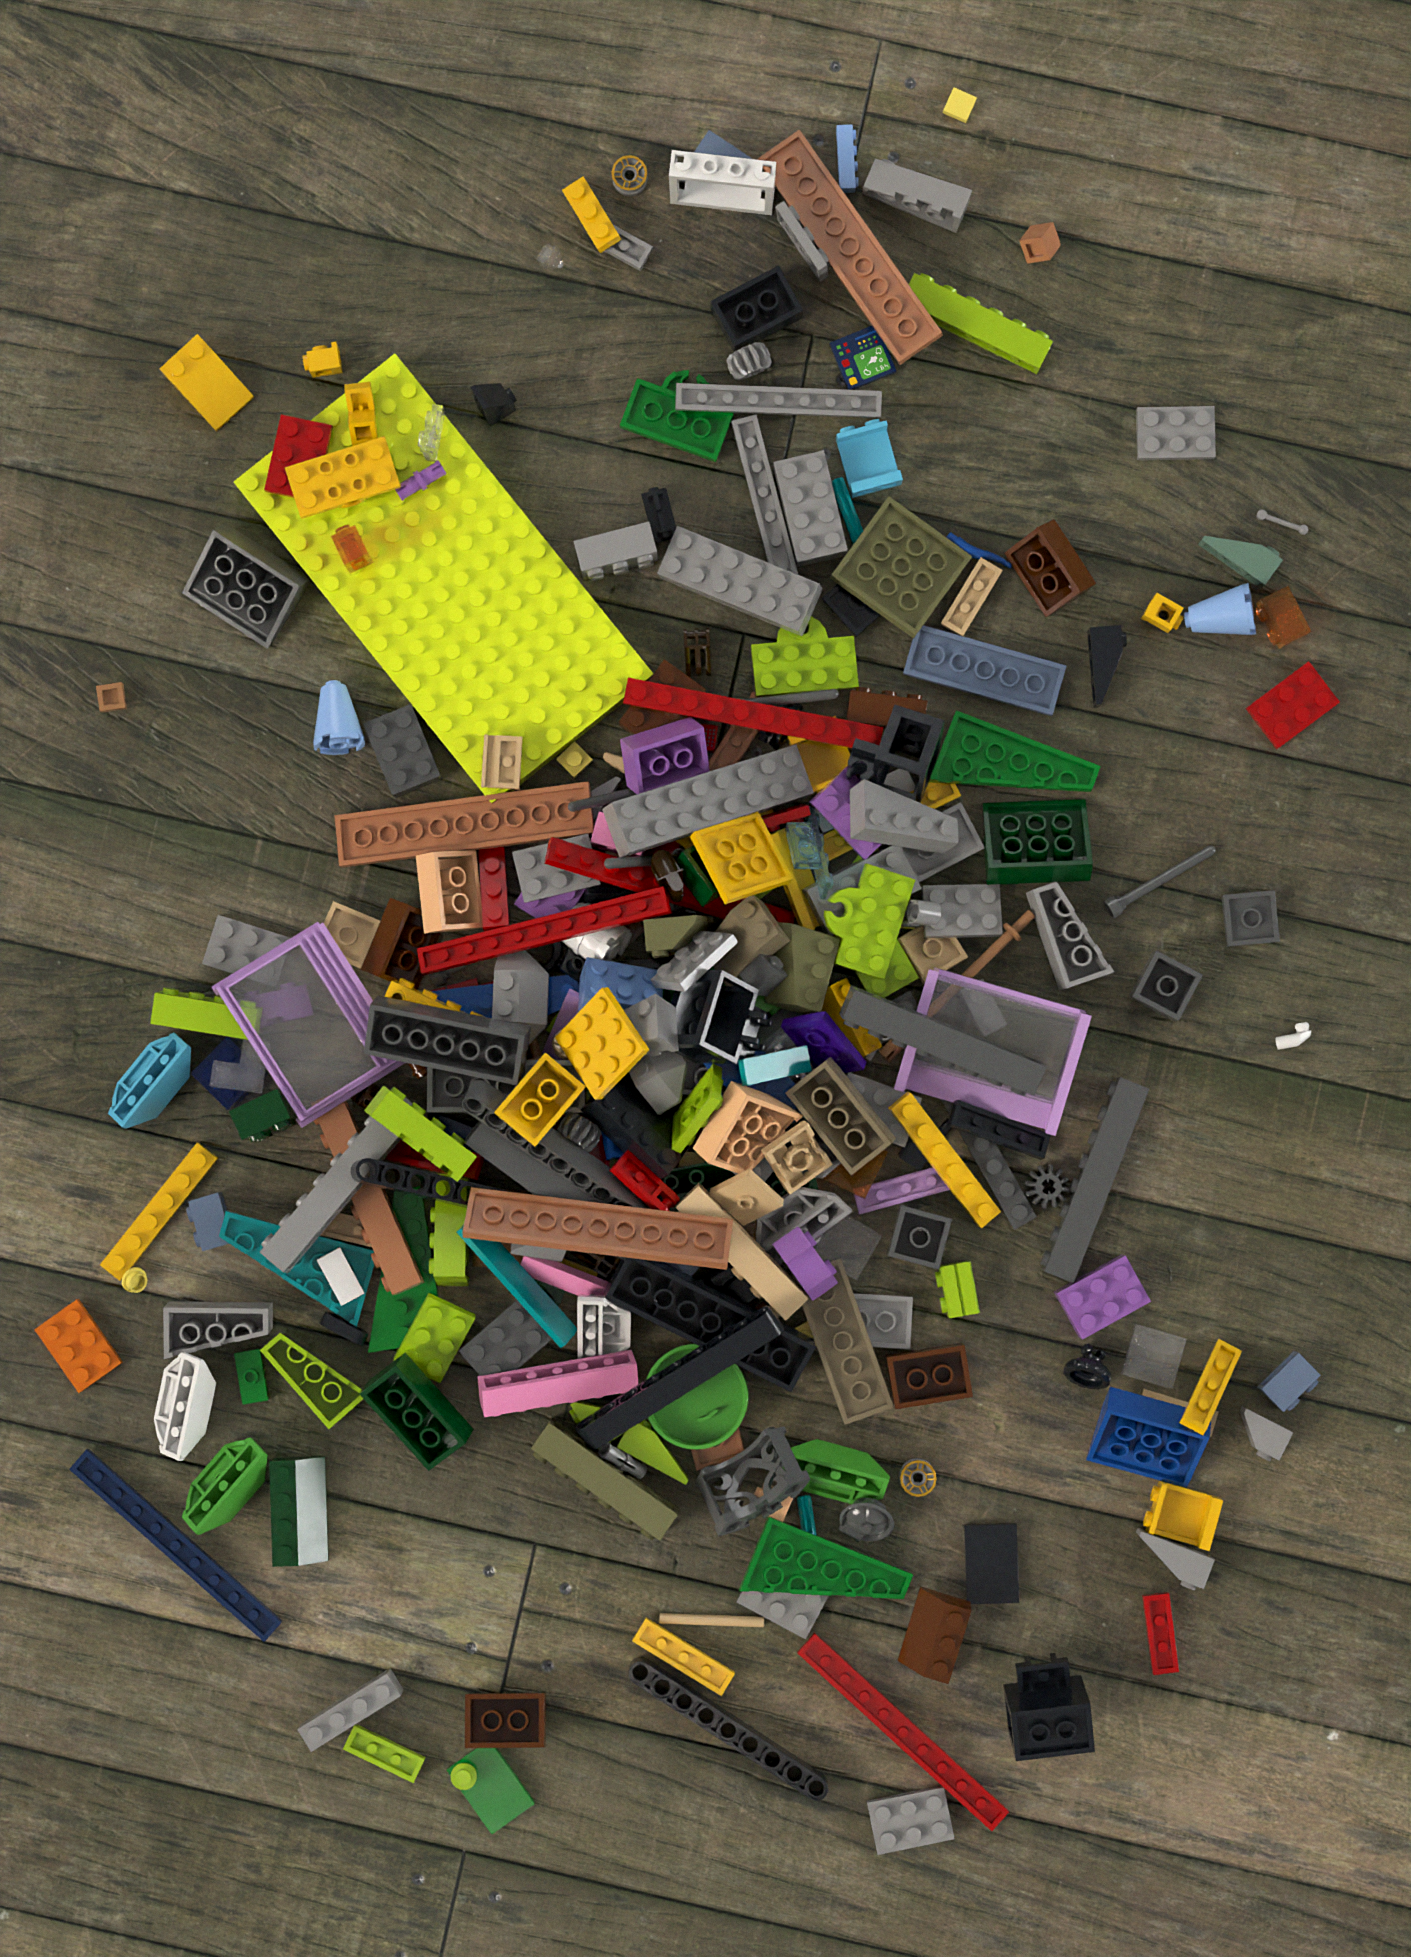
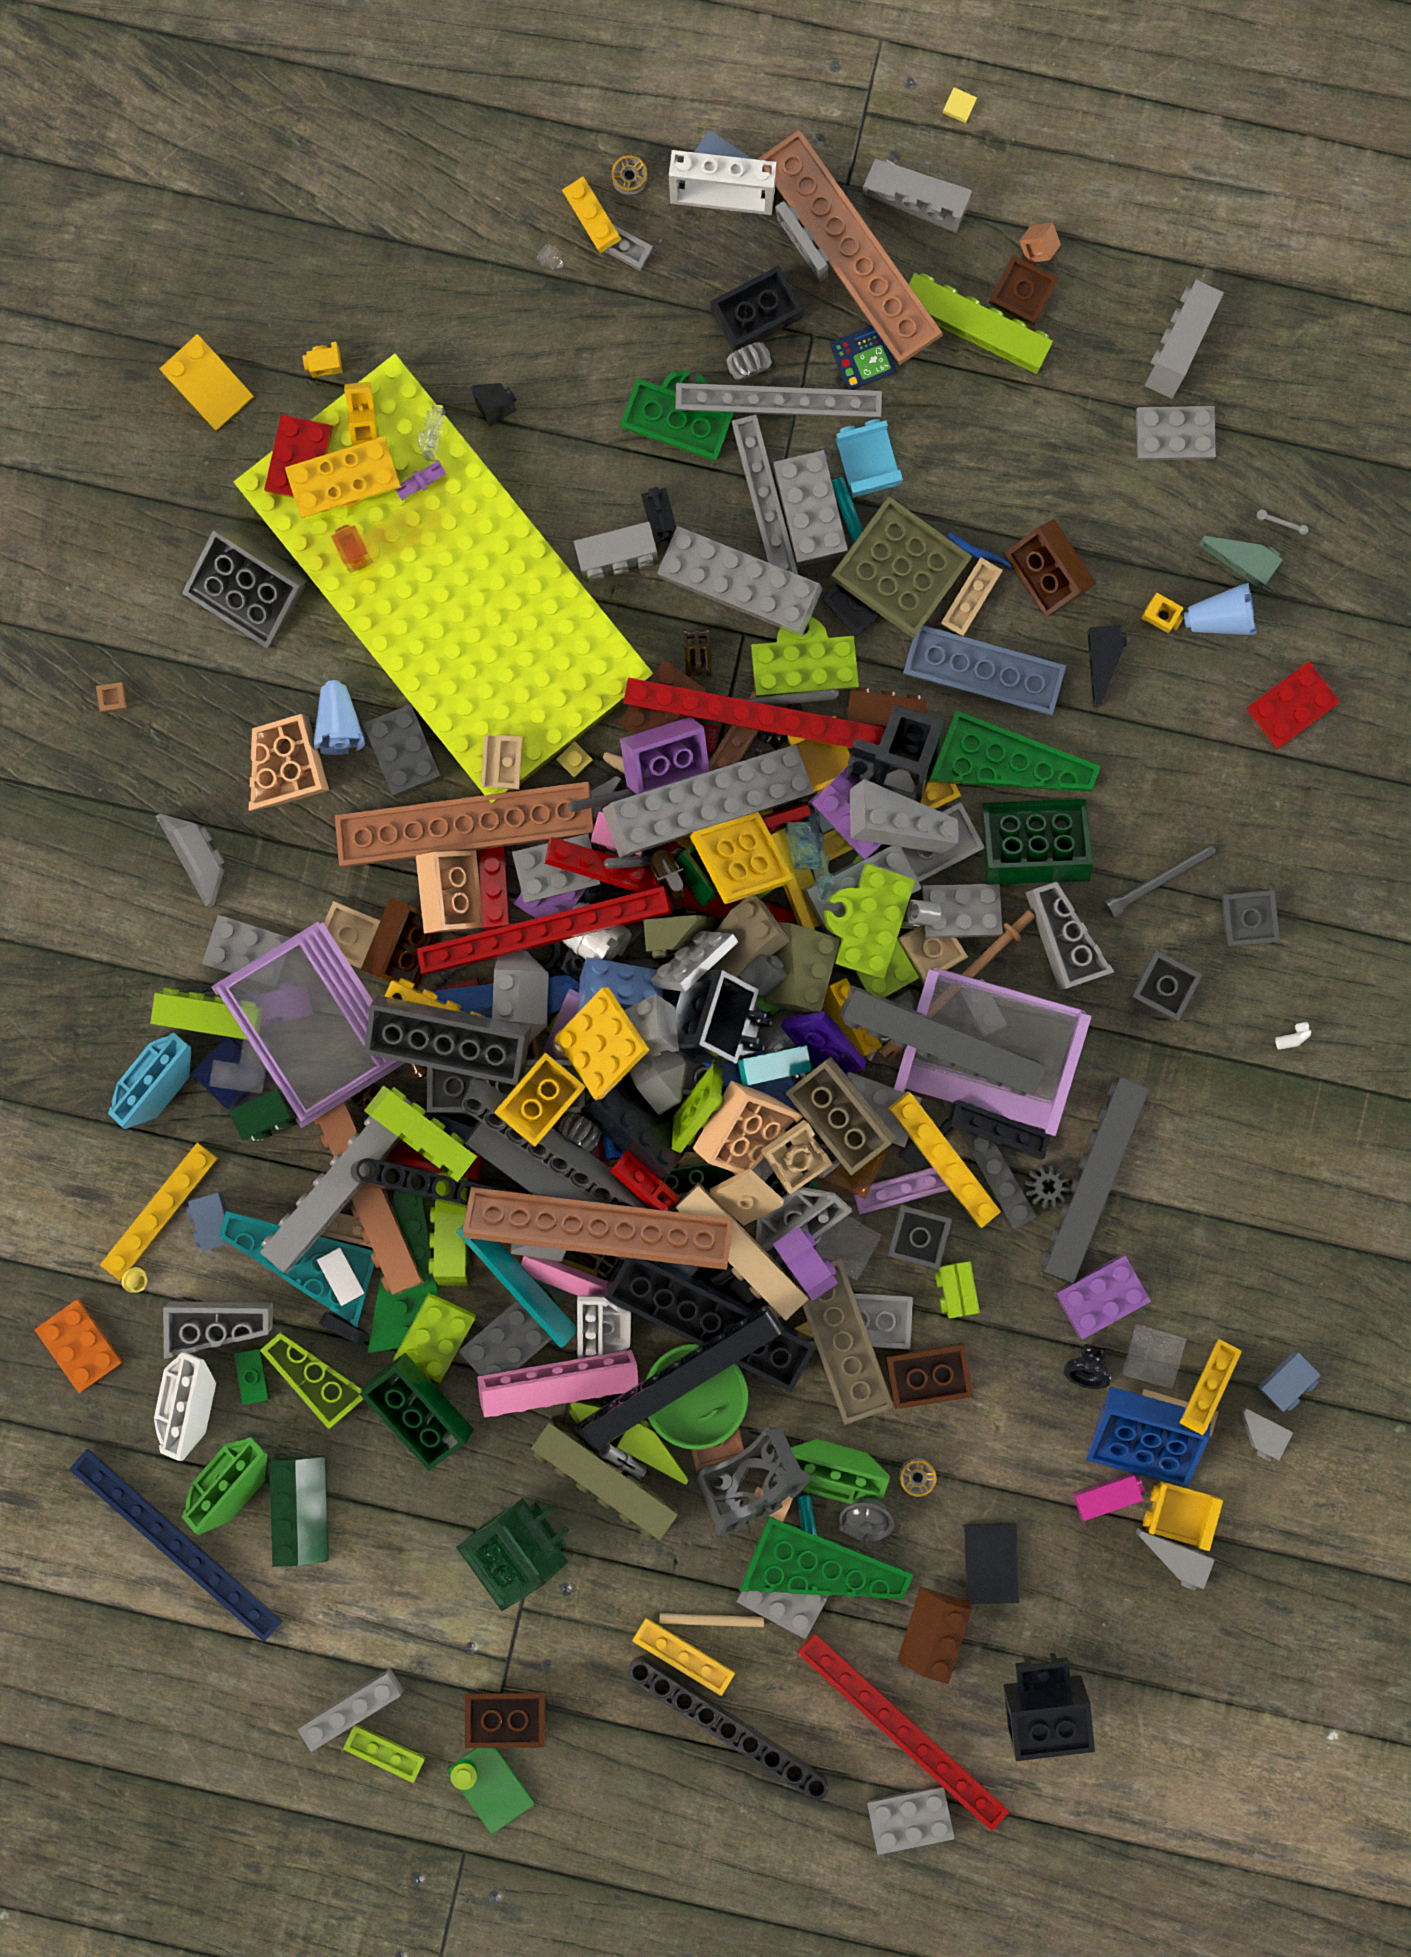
light blue piece [836,124,858,193] -> none
red plate [1142,1592,1179,1675] -> none
clear orange brick [1256,586,1311,649] -> none
none -> light grey wedge [156,814,225,908]
none -> light nougat wedge [249,714,330,811]
none -> clear green piece [456,1498,569,1611]
none -> reddish brown plate [989,255,1058,325]
none -> dark pink brick [1072,1473,1145,1521]
none -> light grey wedge [1145,280,1224,399]

